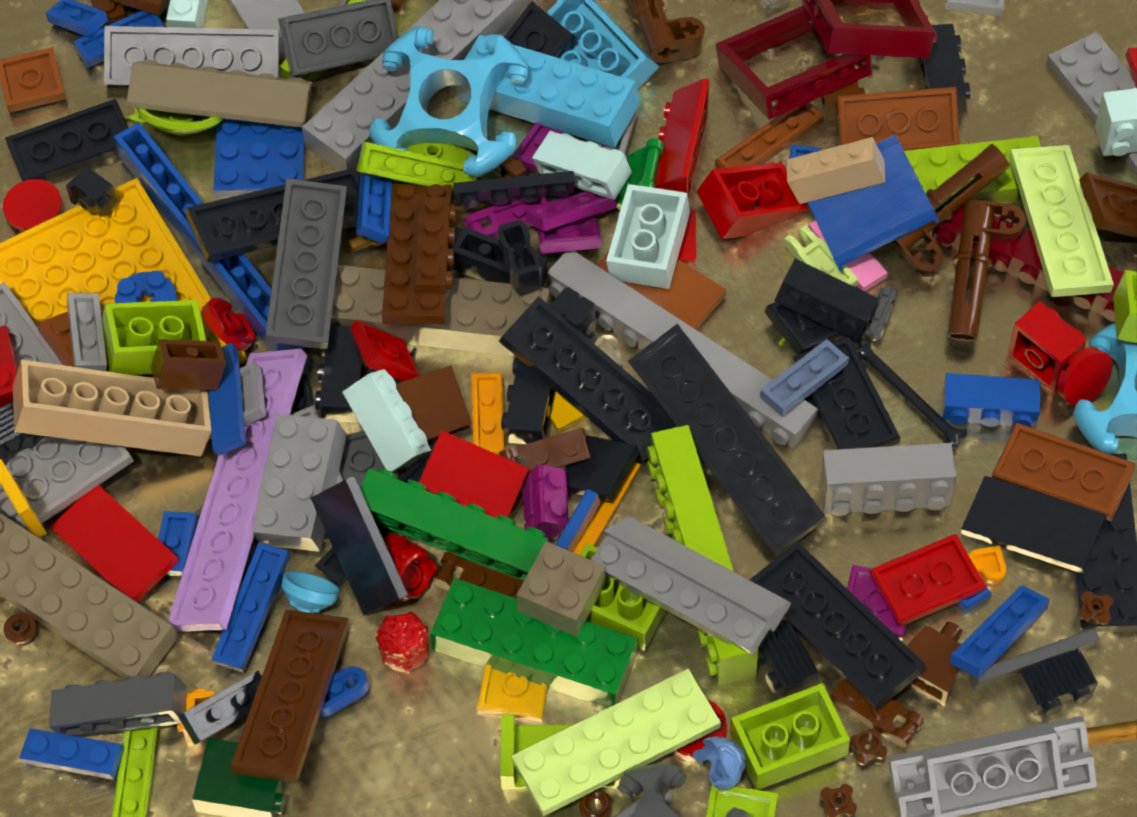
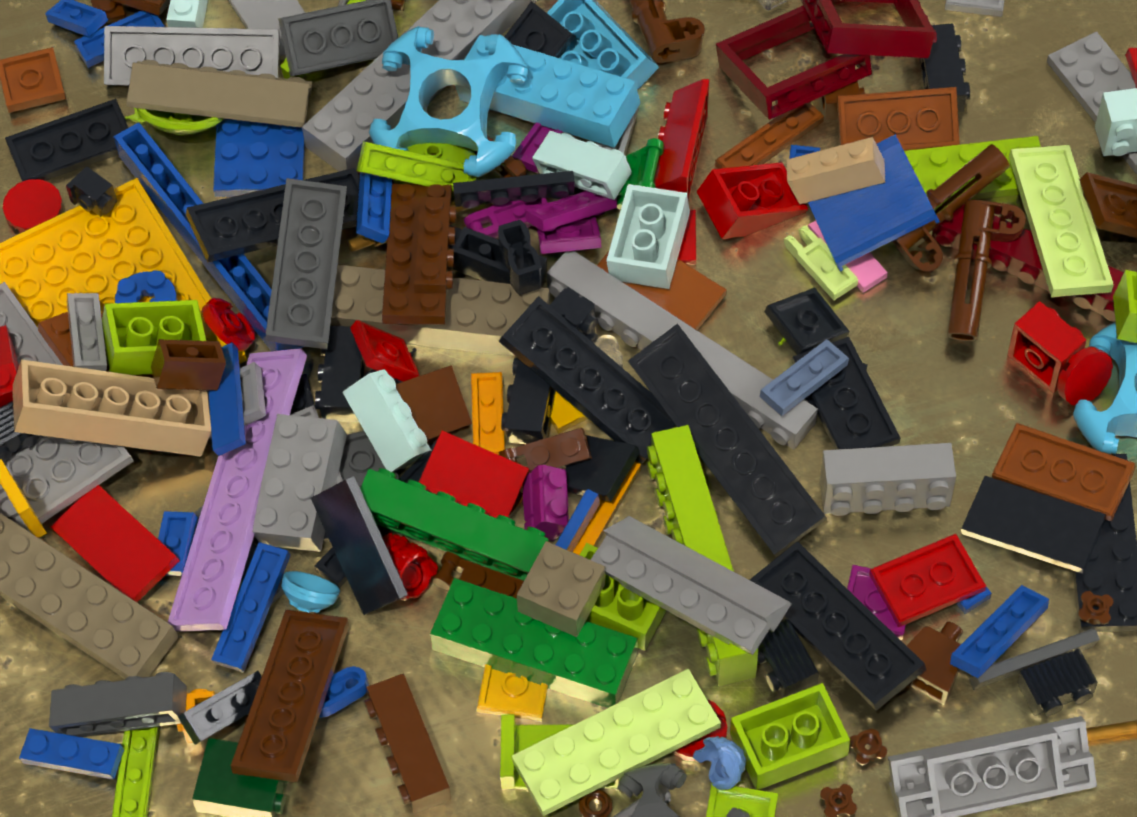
reddish brown plate [3,613,37,645] -> none
red hair [375,611,429,674] -> none
black brick [774,258,878,341] -> none
reddish brown plate [830,679,925,748] -> none
black piece [855,339,967,449] -> none
dark grey axle [864,285,898,341] -> none
blue brick [942,373,1040,428] -> none
light orange tile [968,545,1006,585] -> none
none -> reddish brown brick [364,673,451,814]

